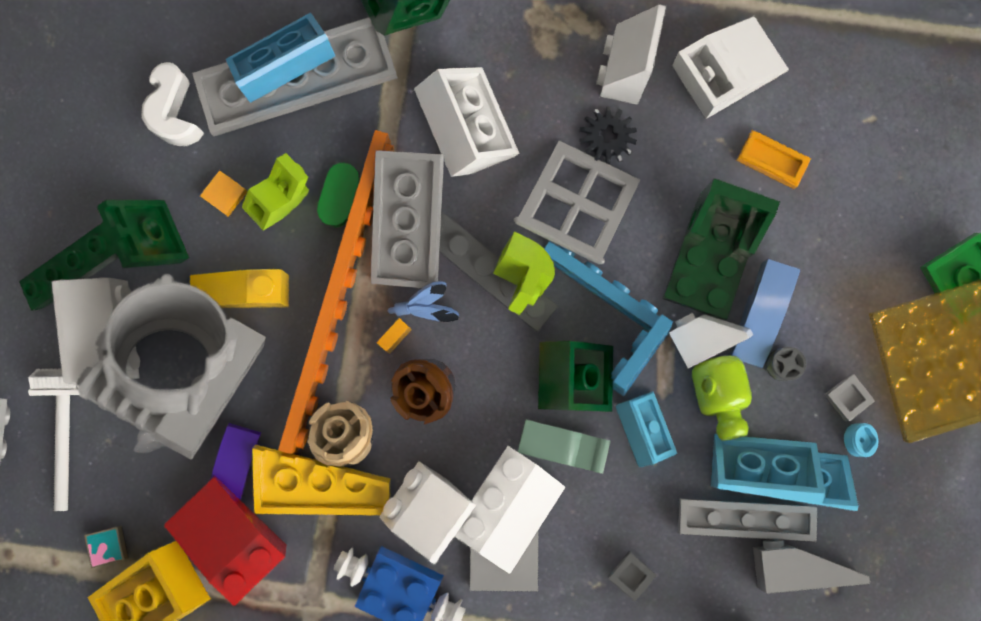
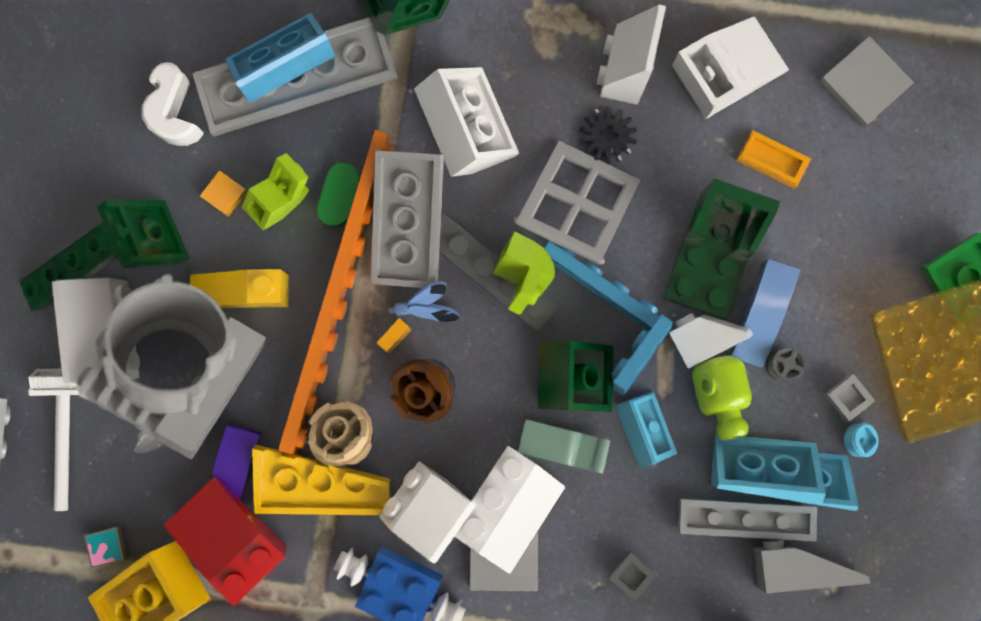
none -> light grey tile [820,36,914,128]

